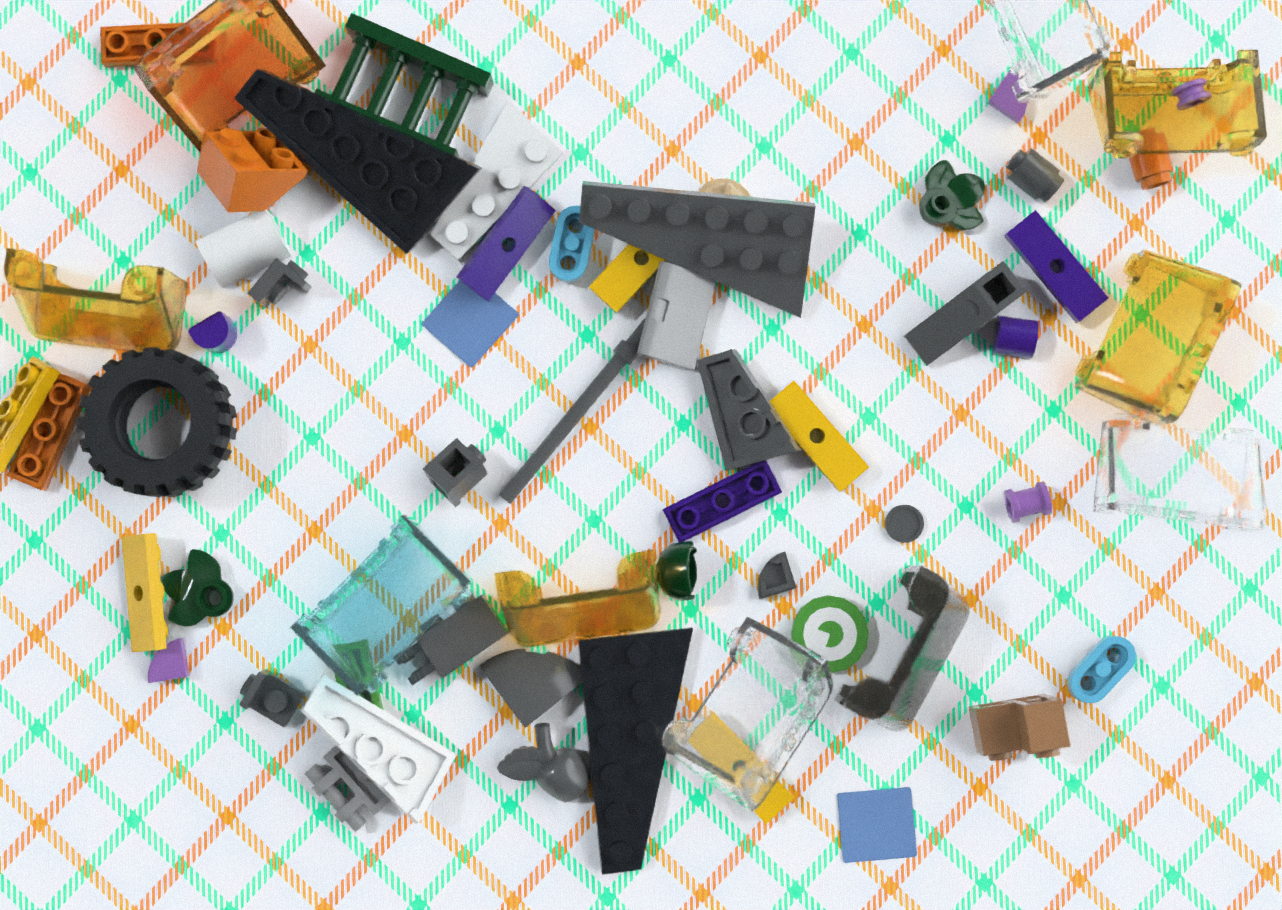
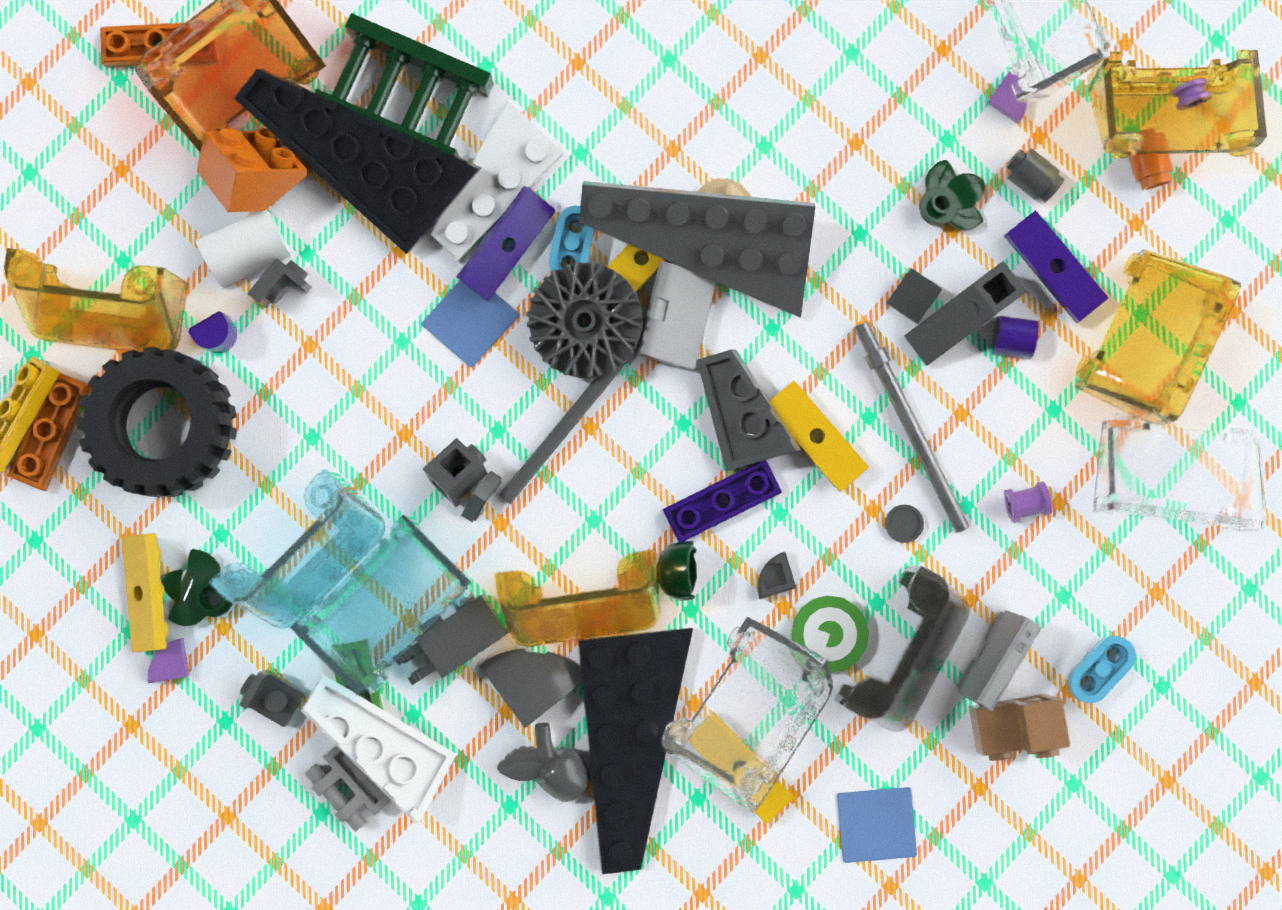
none -> clear light blue windscreen [209,468,386,629]
none -> dark grey tile [461,471,502,523]
none -> dark grey wheel [526,262,643,378]
none -> flat silver bar [854,321,970,533]
none -> dark grey slope [886,268,942,324]
none -> light grey piece [957,610,1042,711]

